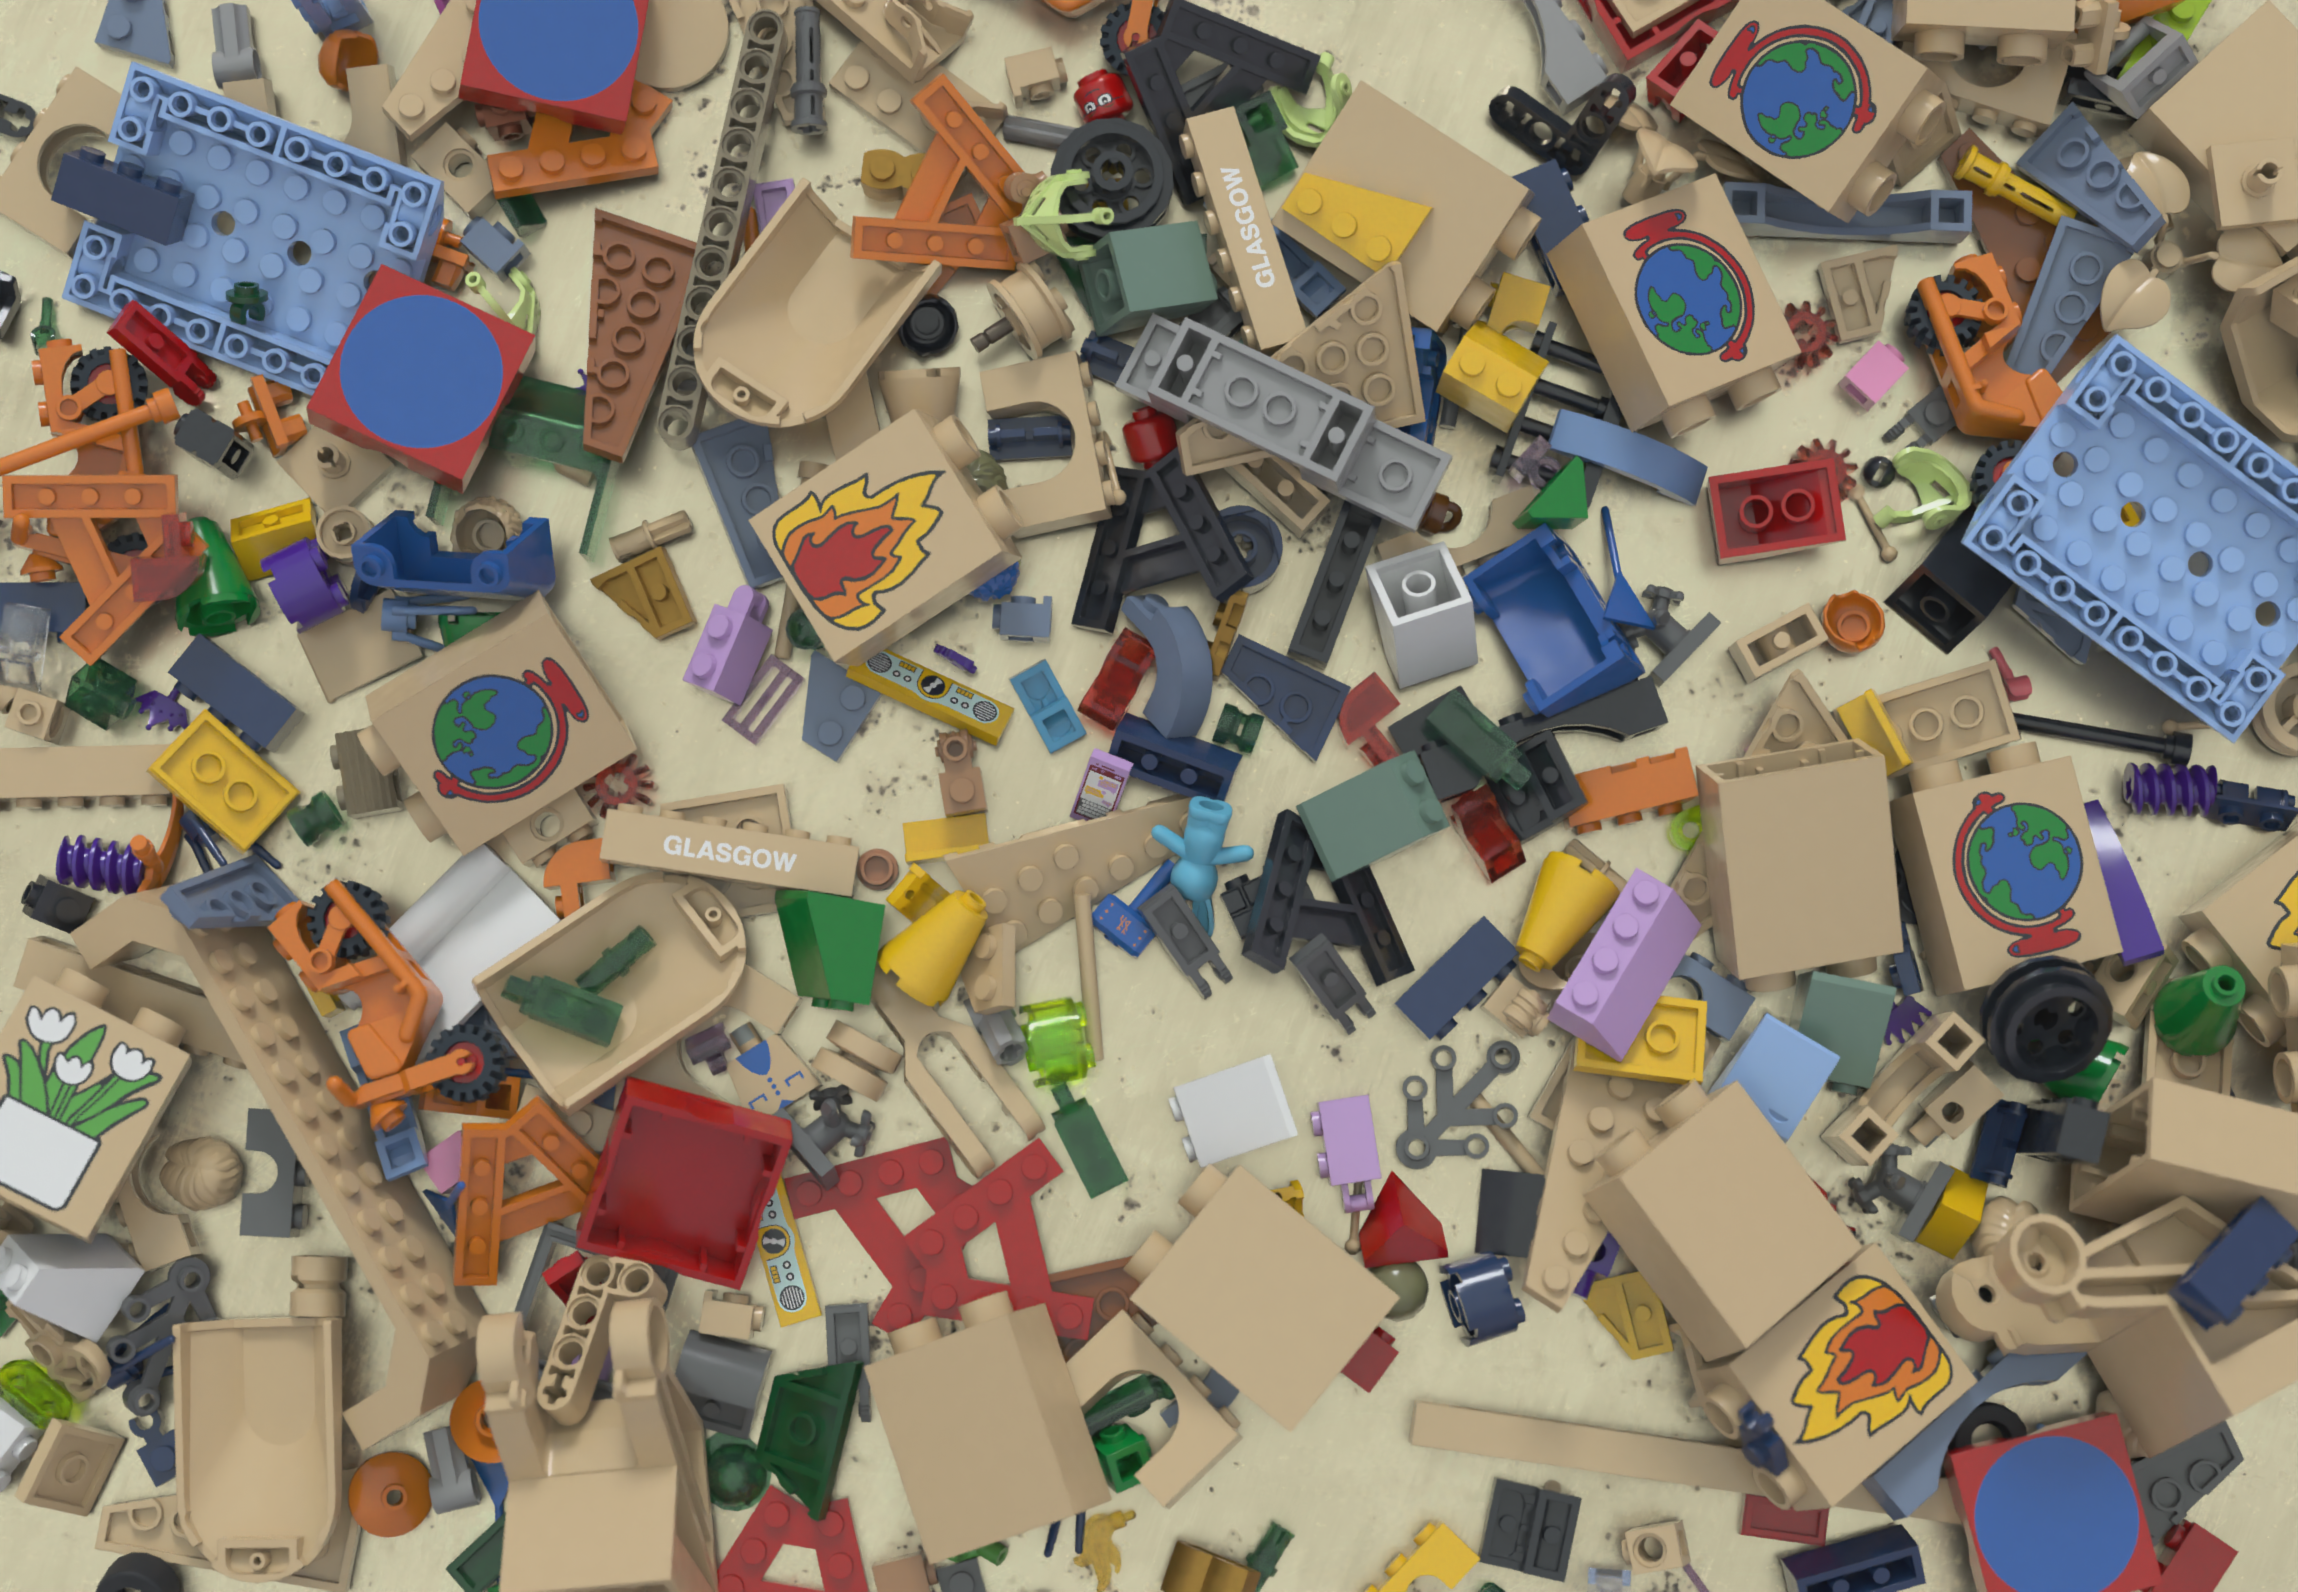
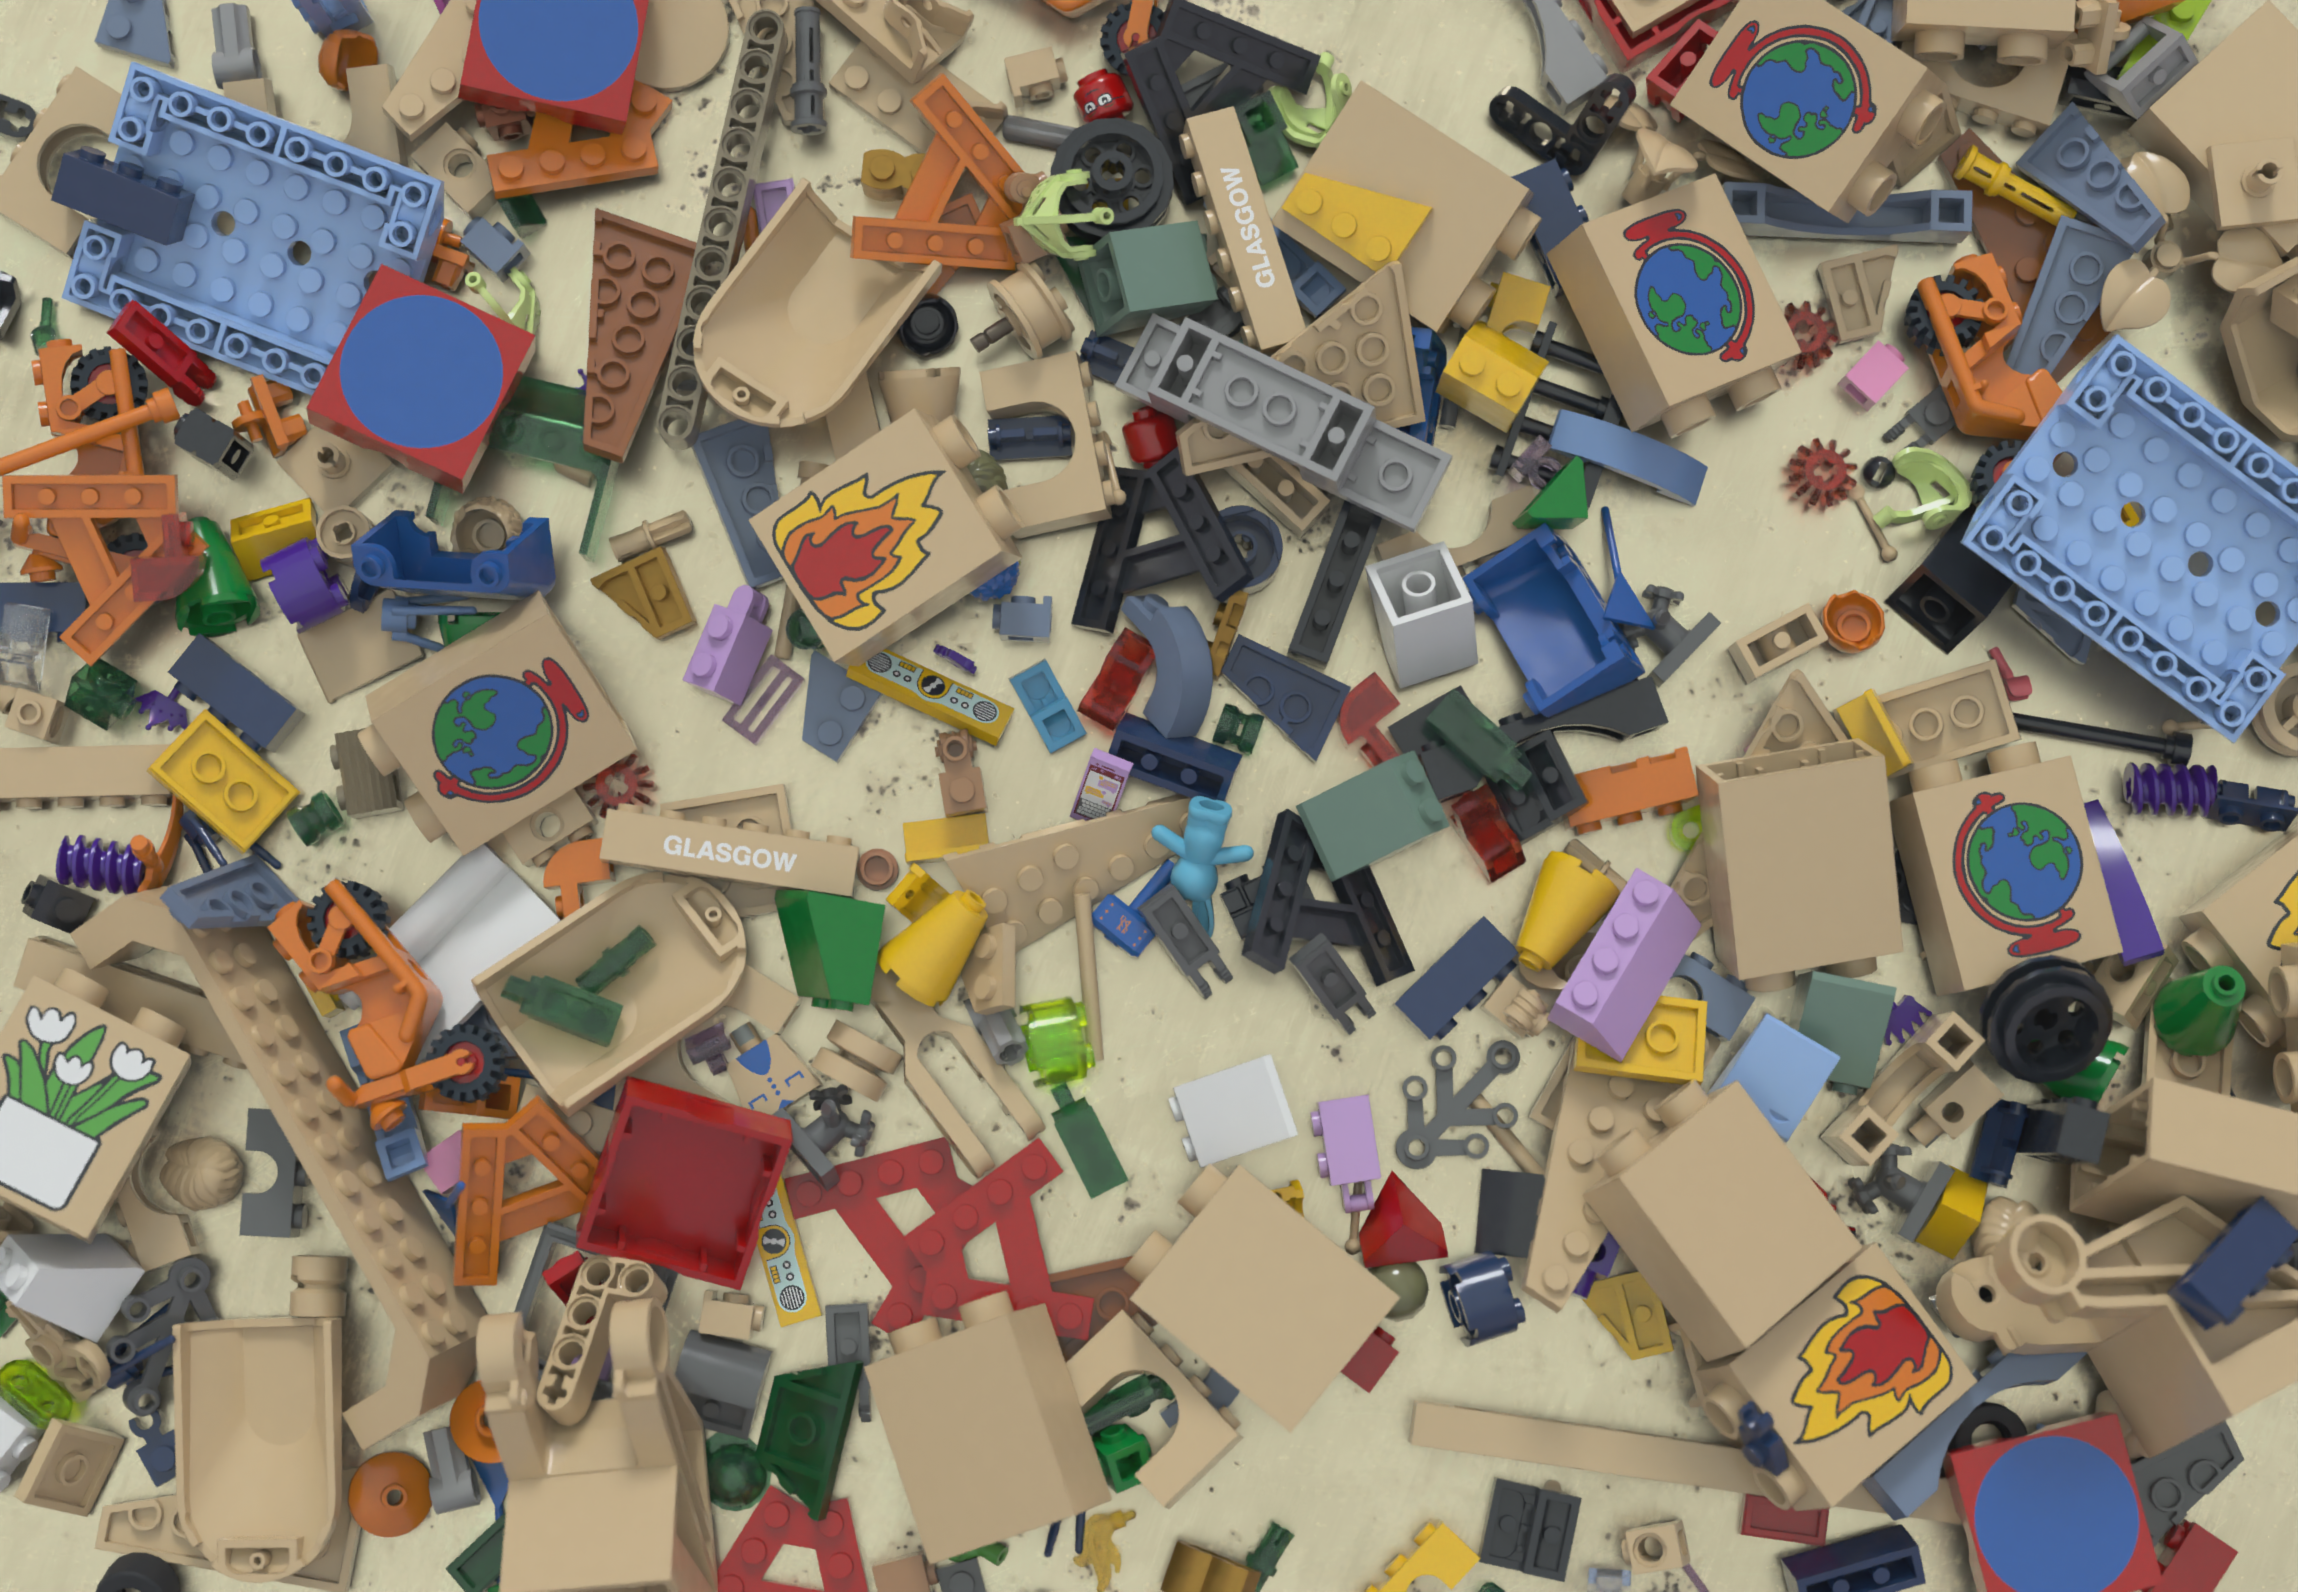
dark green plate [225,281,268,325] -> none
reddish brown tile [1419,492,1463,535] -> none
red slope [1707,458,1846,565] -> none
dark blue plate [1889,922,1924,996] -> none

